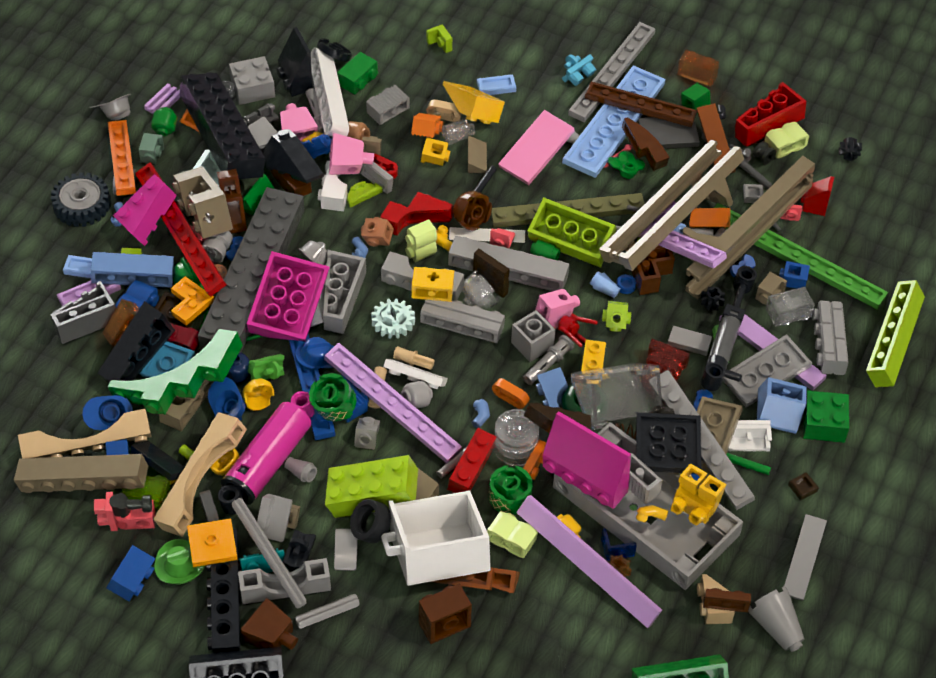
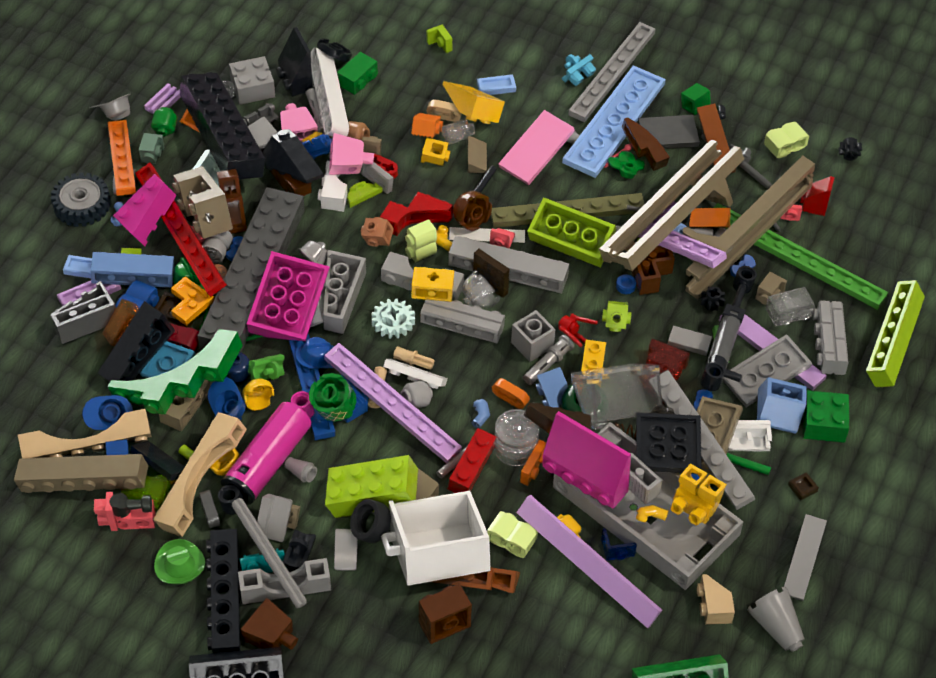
blue brick [106,545,156,601] -> none
light orange plate [187,518,238,567] -> none
green slope [243,174,275,215] -> none
light grey axle [295,594,359,628] -> none
medium blue arm [352,237,368,258] -> none
light grey bracket [354,417,380,450] -> none
light grey brick [366,85,410,125] -> none
green brick [489,465,533,516] -> none
green brick [530,239,561,261] -> none
bright pink torso [536,289,580,329] -> none
reddish brown tile [585,81,697,128] -> none
light blue cone [590,271,621,298] -> none
clear orange gear [608,555,632,578] -> none
clear orange brick [677,50,719,87] -> none
reddish brown plate [703,588,751,613] -> none
red wedge [735,82,807,147] -> none
light grey tile [743,184,763,203] -> none
pearl dark grey wheel [752,141,777,165] -> none
blue brick [779,261,810,293] -> none

